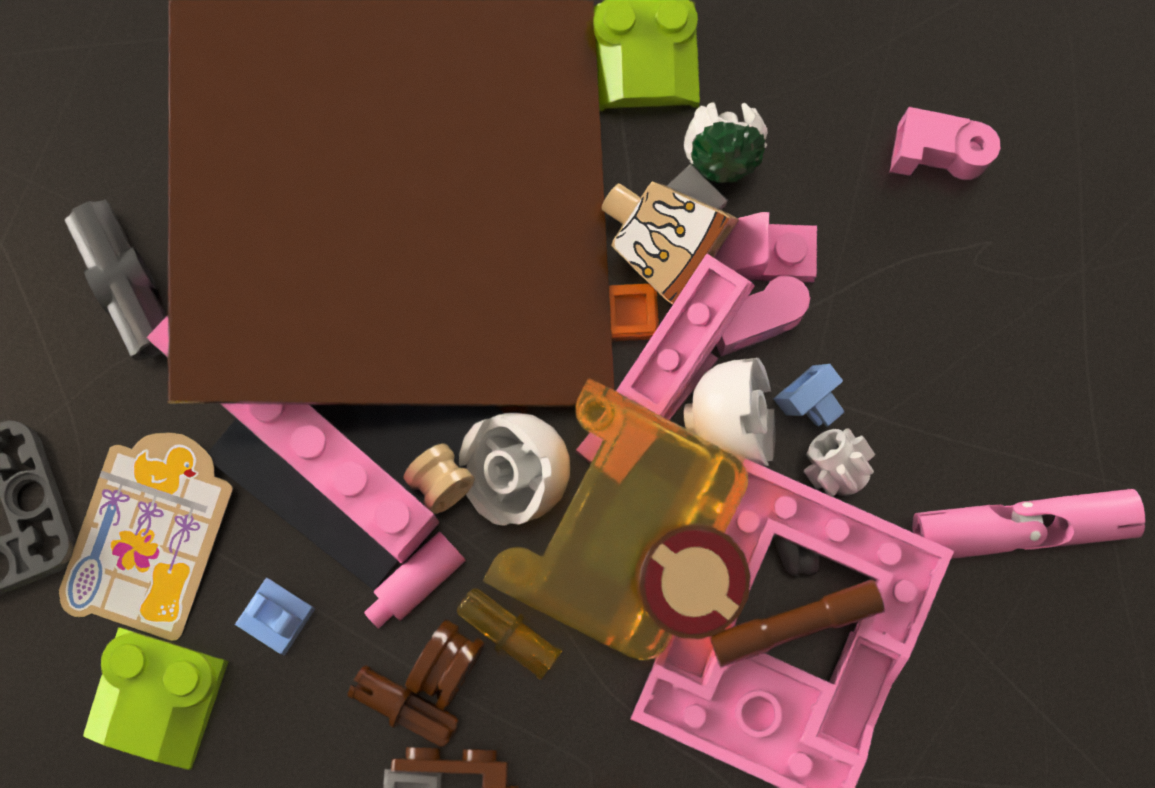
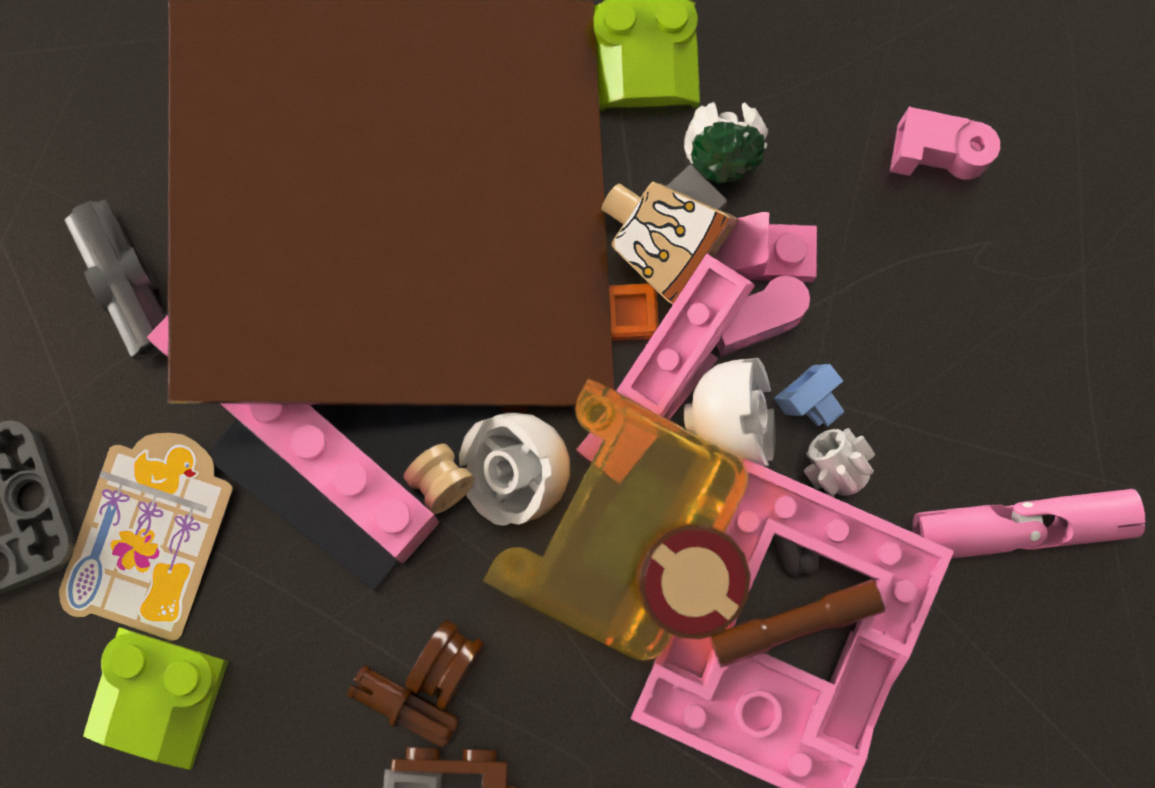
light blue tile [235,577,316,655] -> none
bright pink cylinder [364,531,466,629] -> none
clear yellow axle [457,588,562,680] -> none

